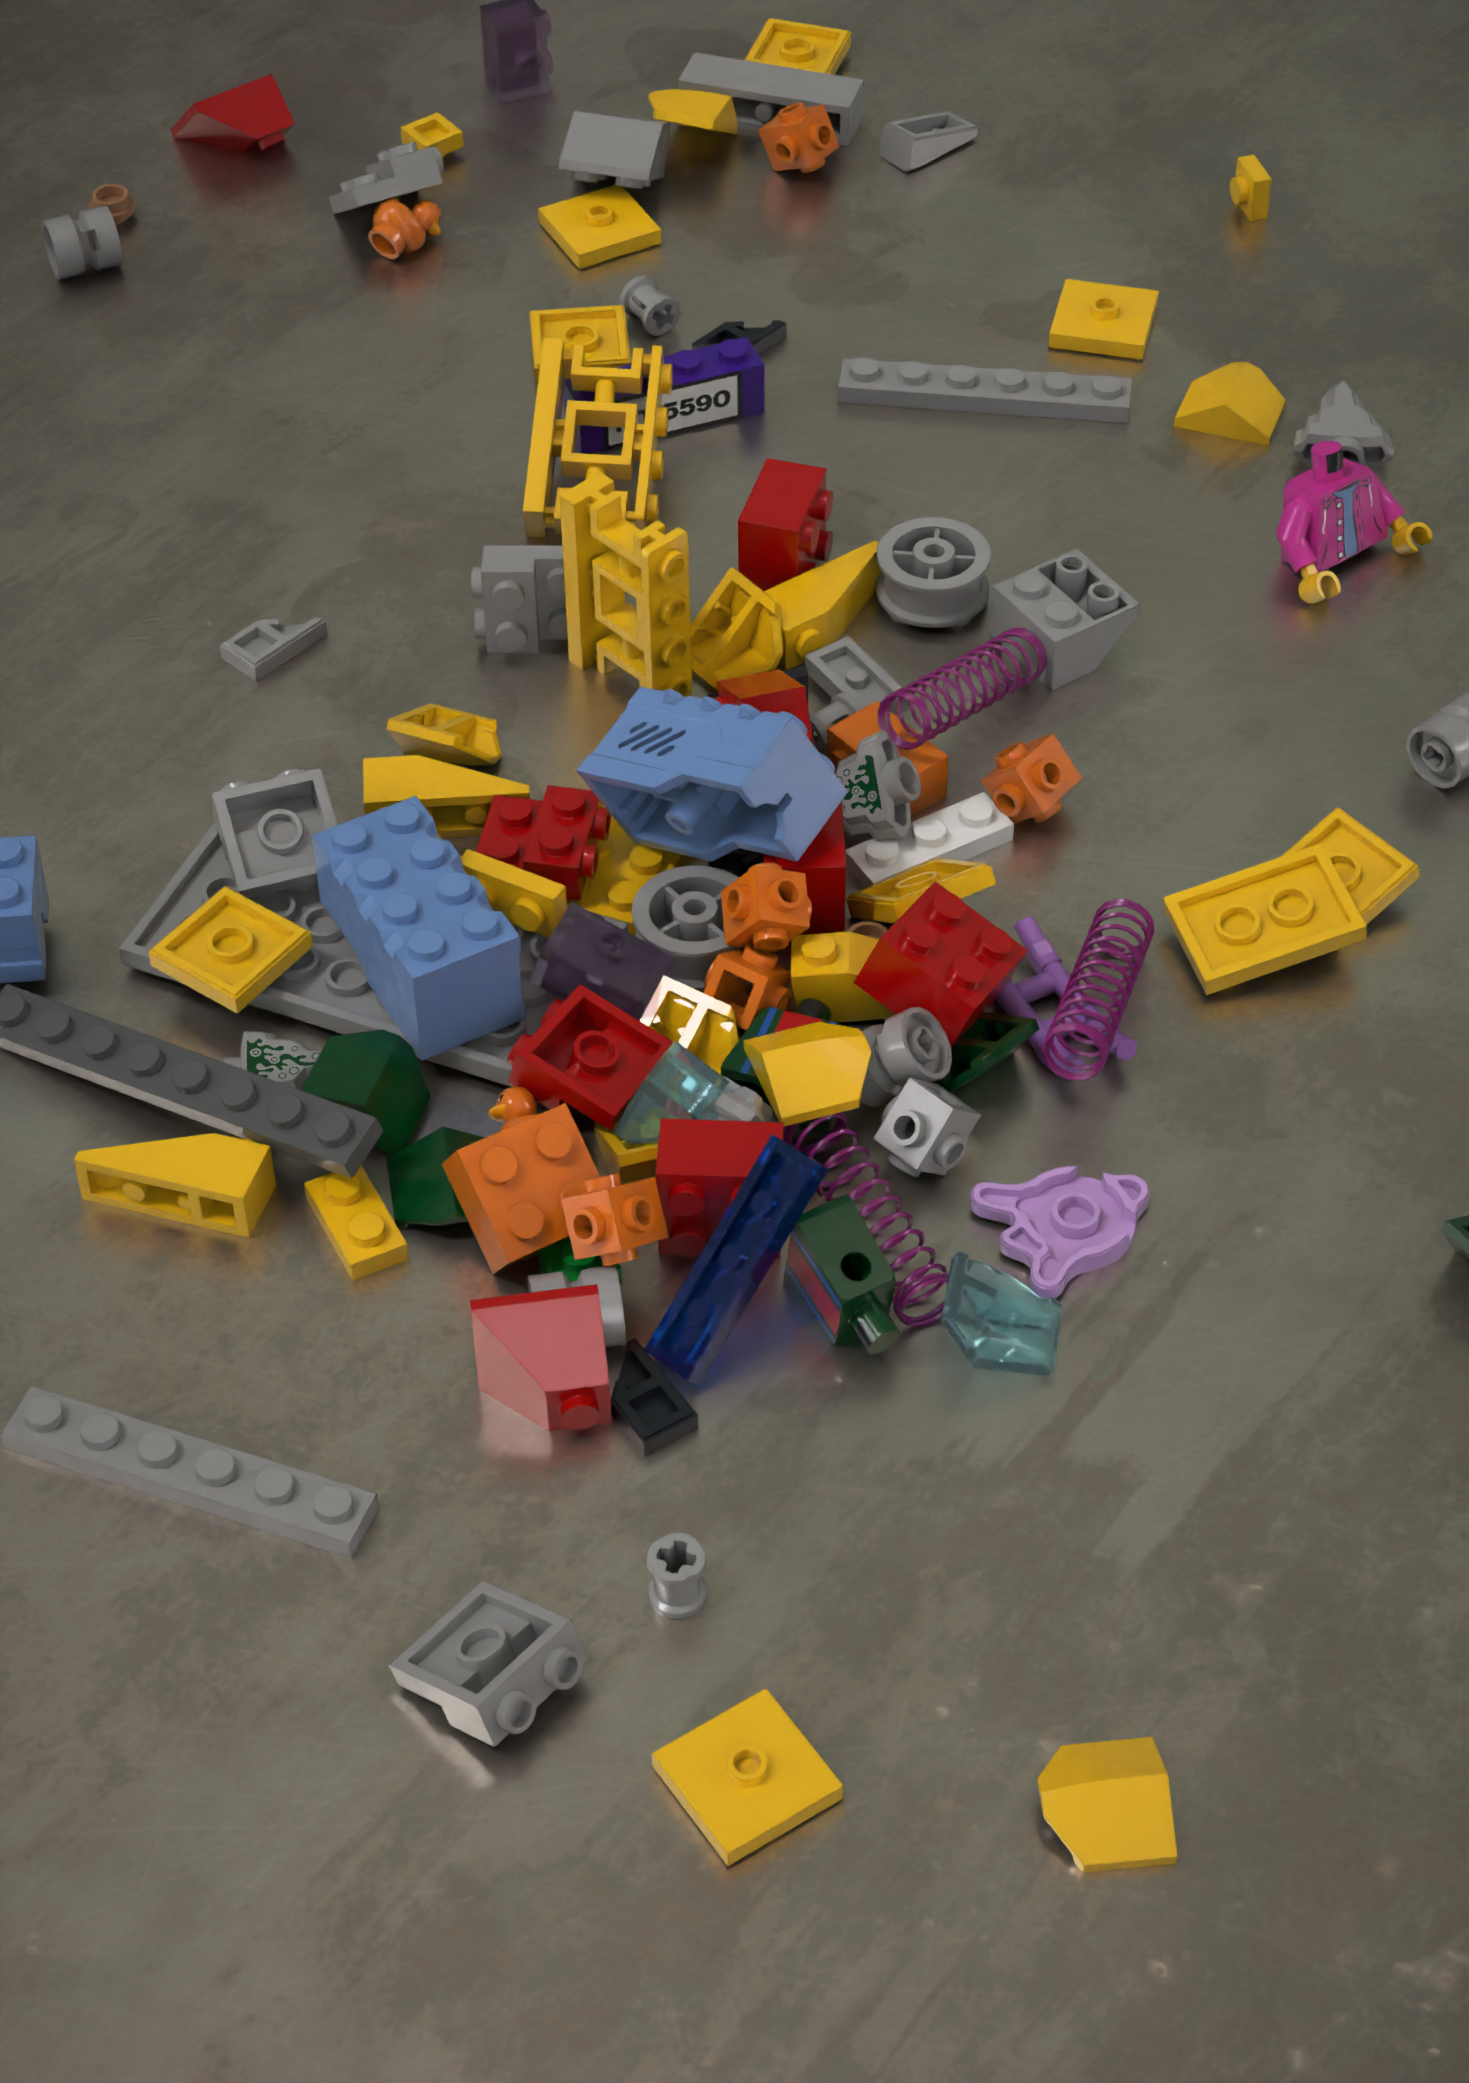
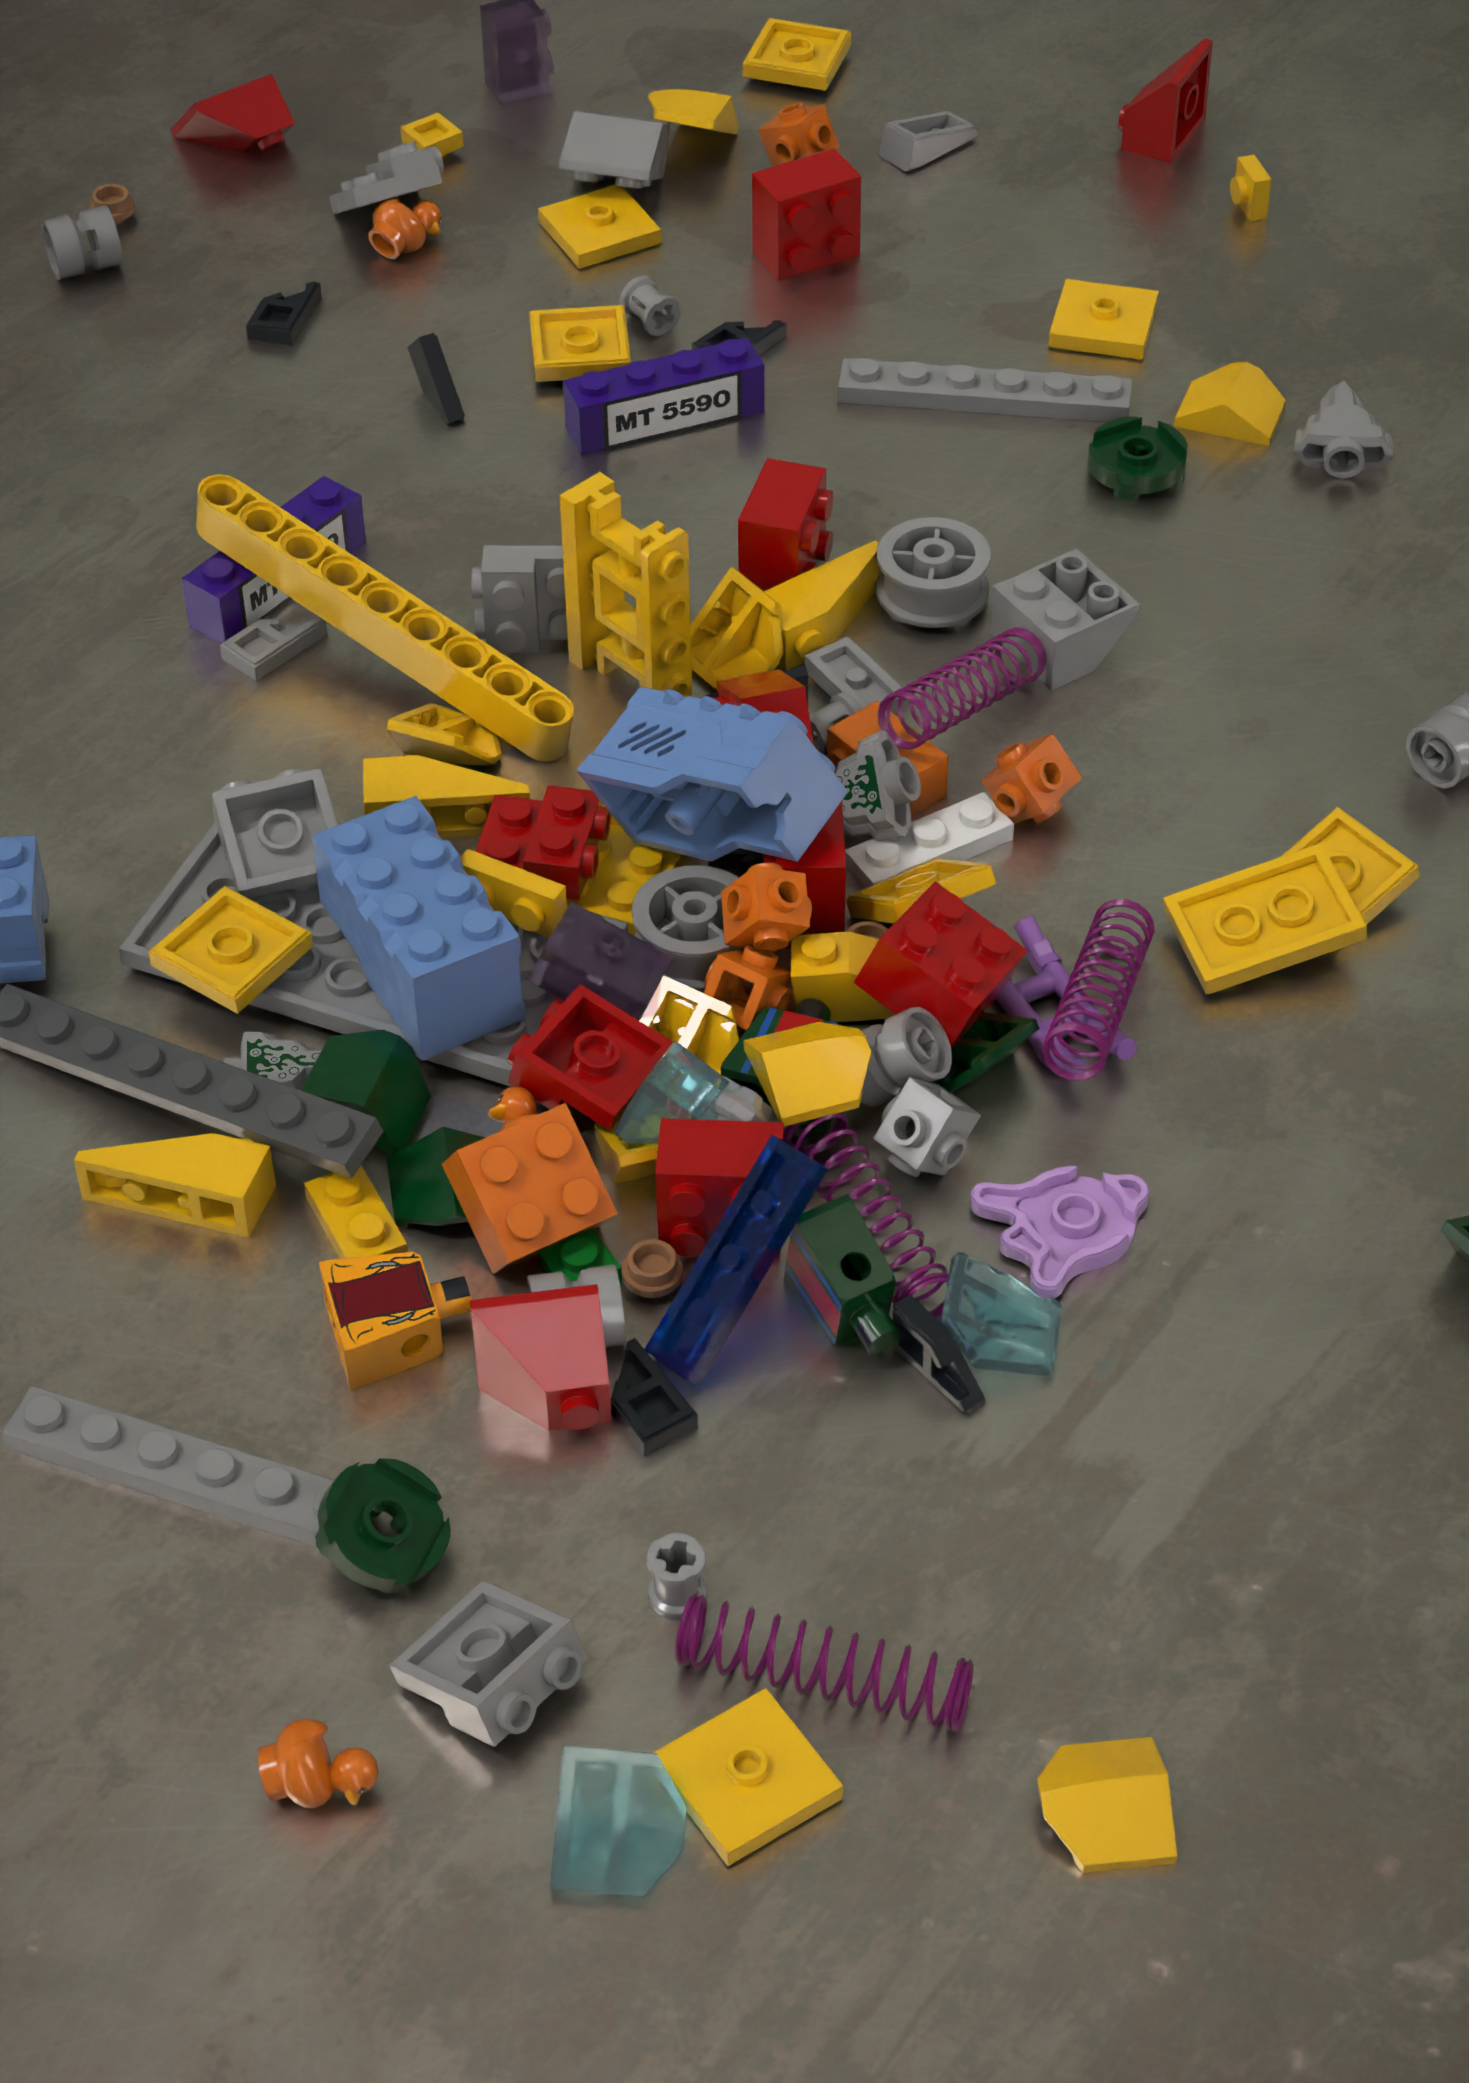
yellow fence [523,337,673,538] -> none
orange brick [561,1172,669,1266] -> none
light grey brick [678,52,864,147] -> none
dark pink torso [1276,441,1432,604] -> none
none -> dark purple brick [182,476,366,644]
none -> yellow beam [196,474,574,762]
none -> black tile [246,281,322,346]
none -> orange animal [258,1719,379,1808]
none -> dark green plate [315,1458,451,1594]
none -> light orange torso [319,1252,471,1390]
none -> black tile [407,333,465,425]
none -> clear light blue slope [550,1745,687,1897]
none -> medium nougat plate [621,1239,683,1298]
none -> magenta piece [675,1593,974,1733]
none -> red brick [752,148,861,281]
none -> black tile [892,1294,985,1415]
none -> dark green plate [1088,417,1188,501]
none -> red slope [1118,39,1213,163]

